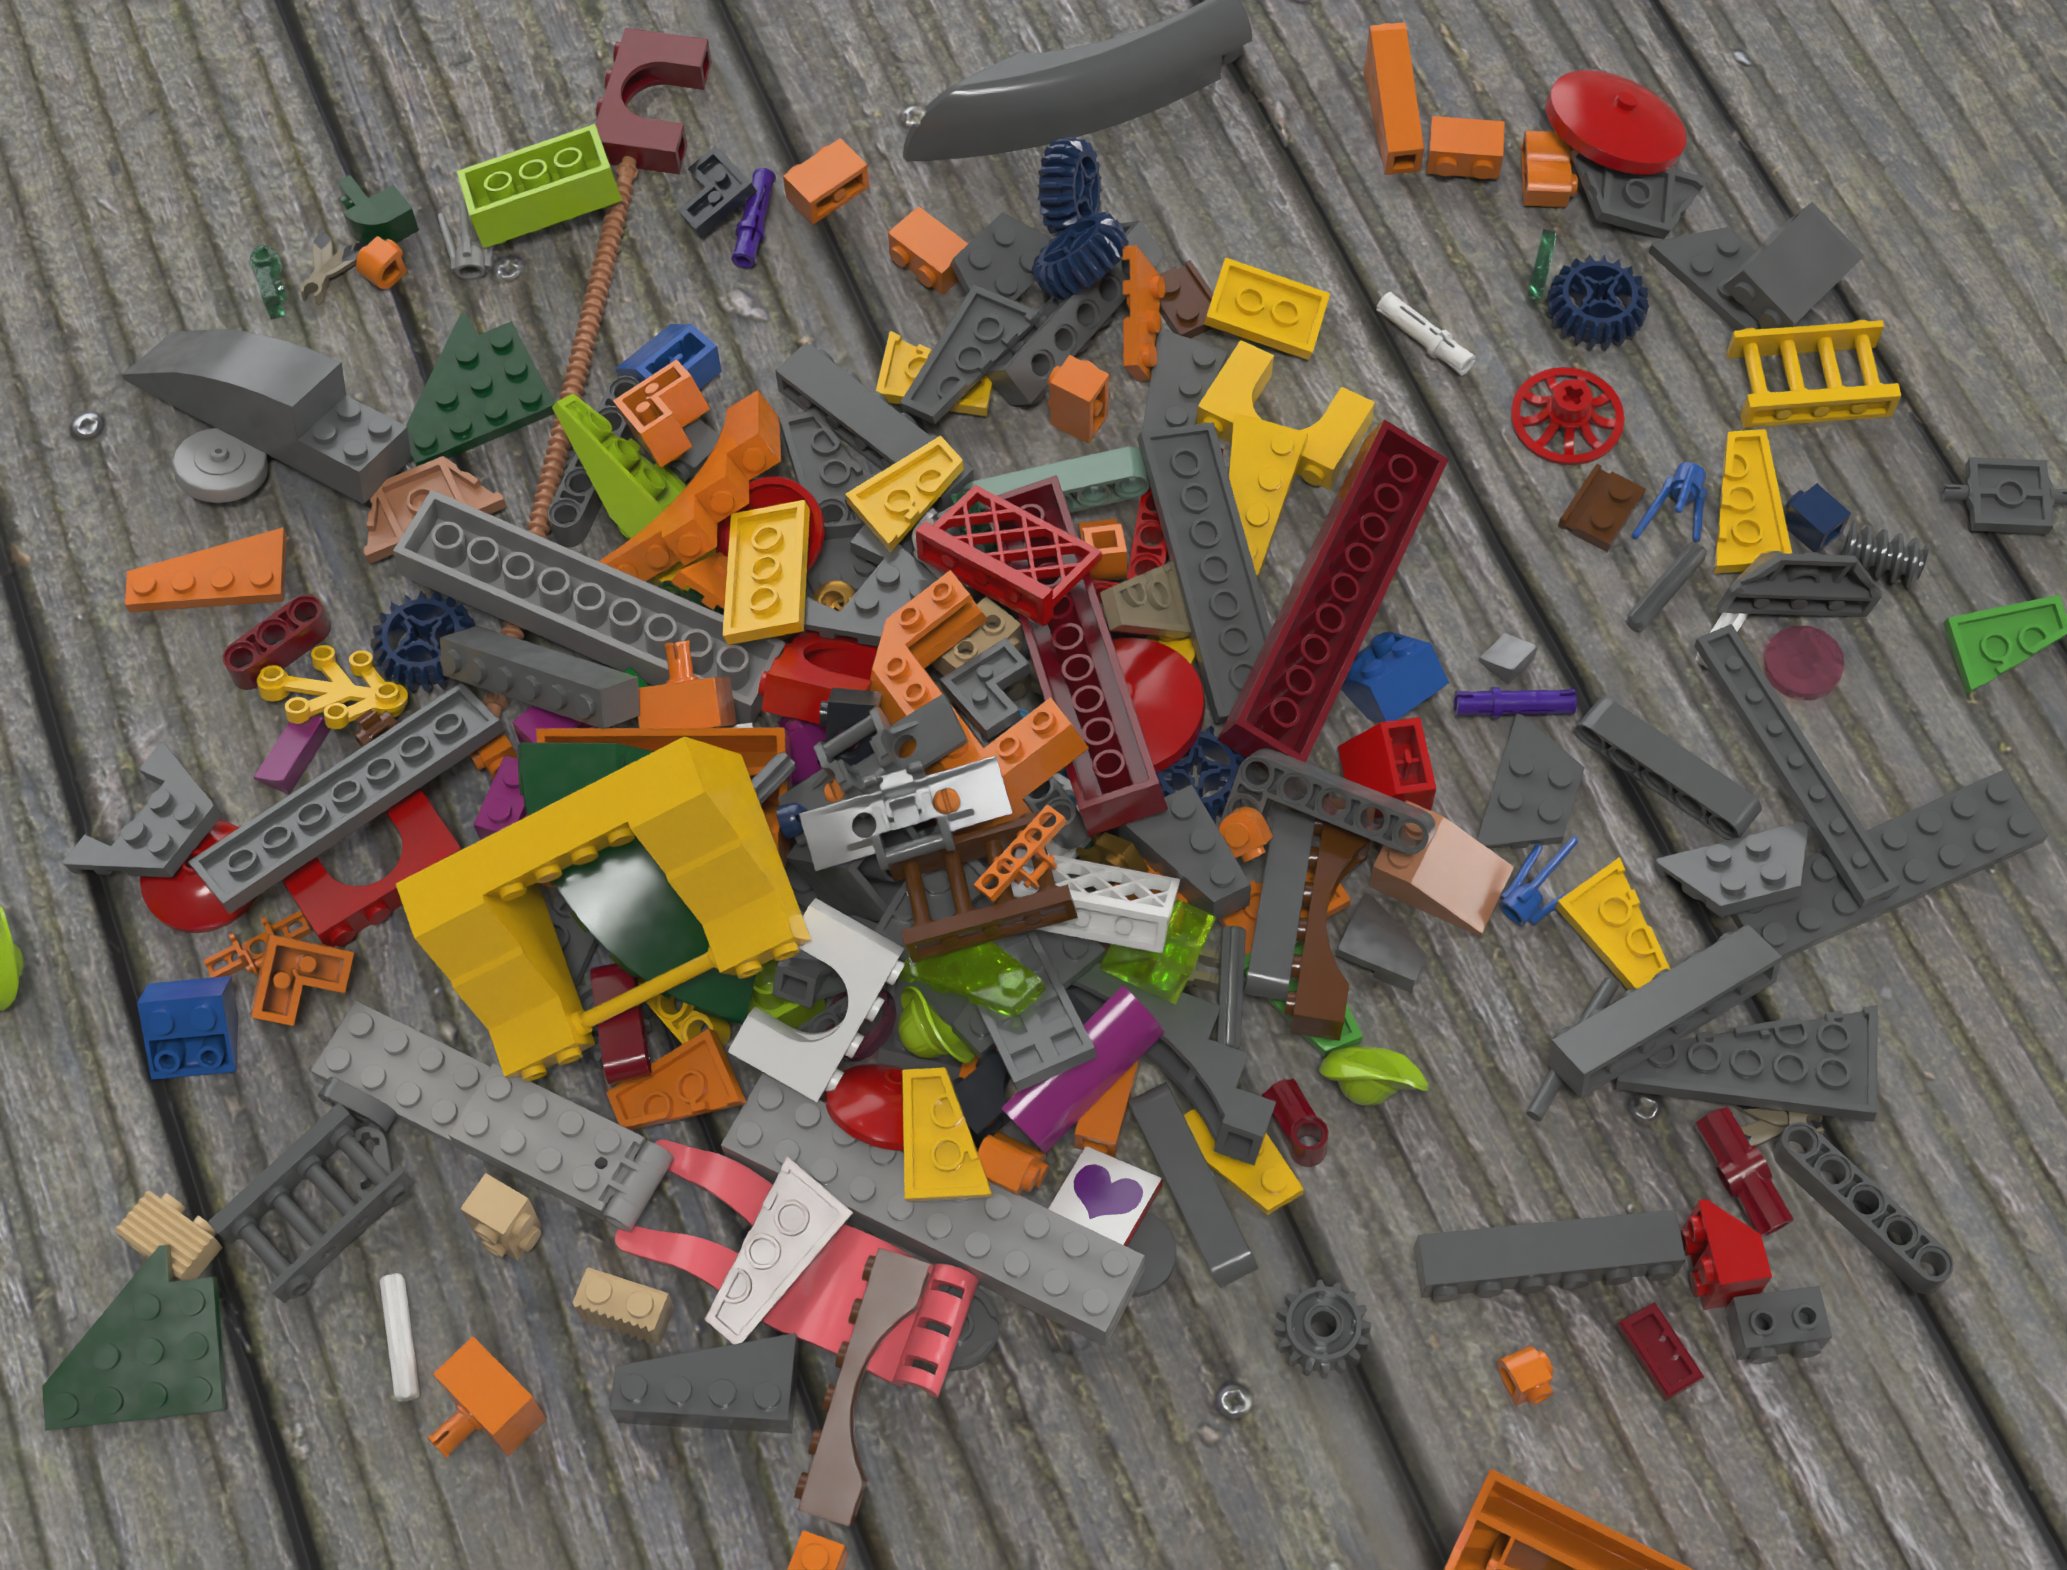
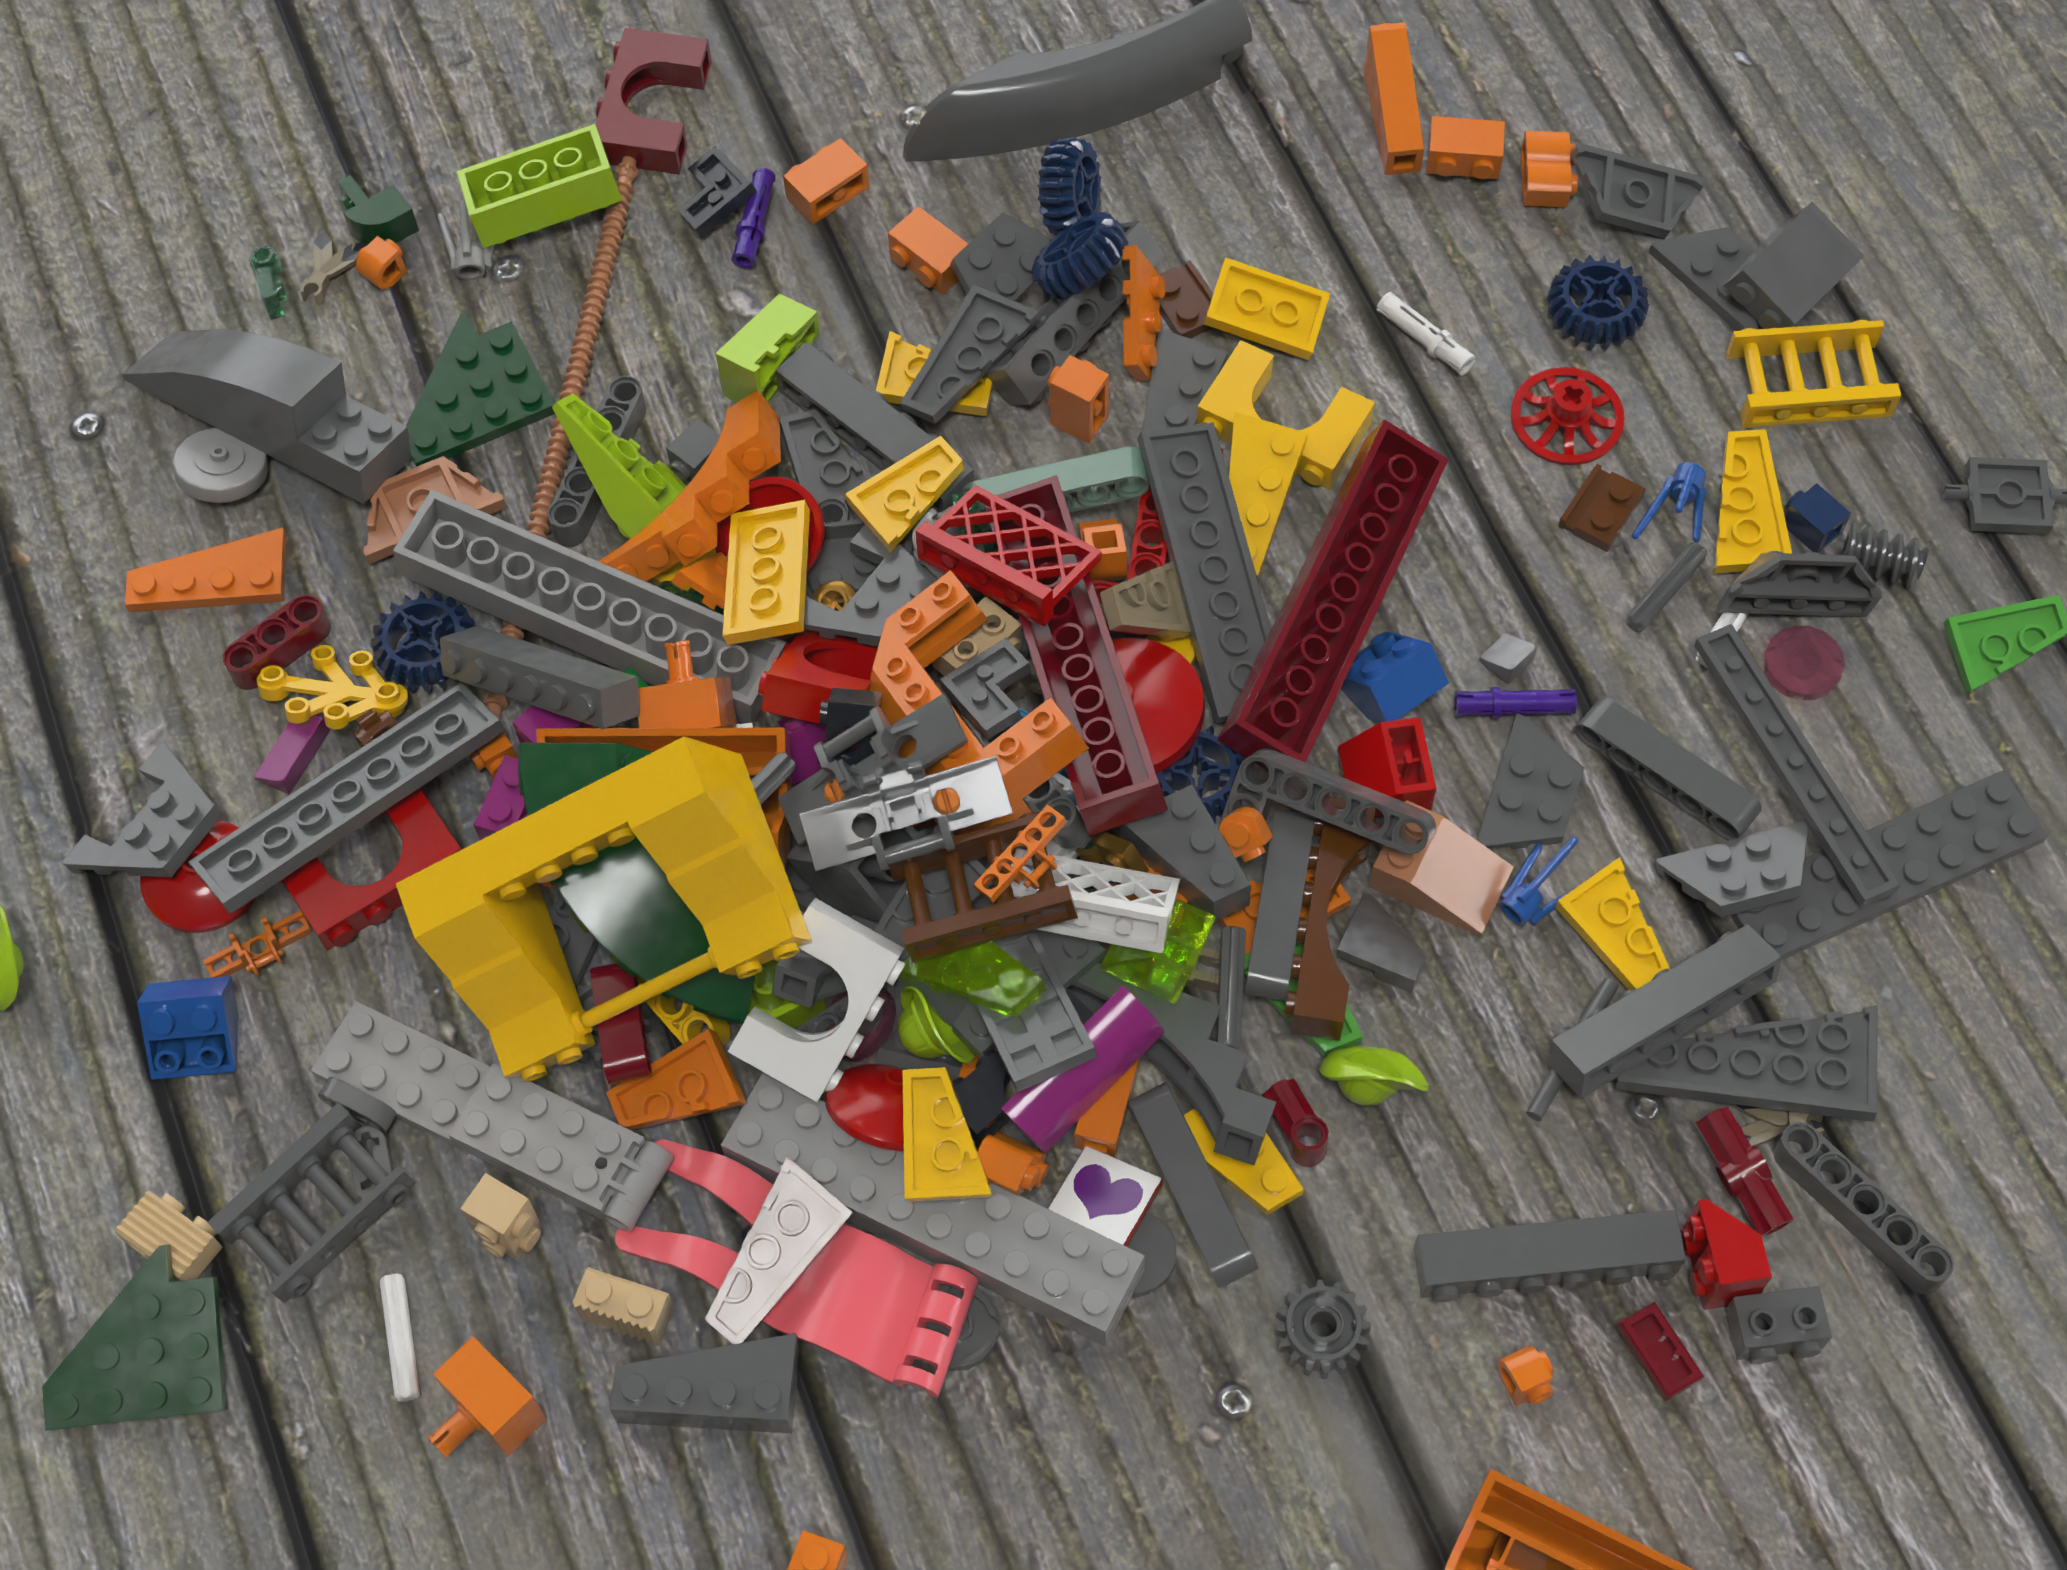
orange brick [249,933,354,1026] -> none
orange brick [613,359,710,468] -> none
blue slope [615,324,722,390] -> none
dark blue hinge [776,802,808,839] -> none
arch [794,1248,934,1526] -> none
clear green tile [1527,229,1557,302] -> none
red dish [1545,70,1686,175] -> none
none -> lime wedge [715,293,820,403]

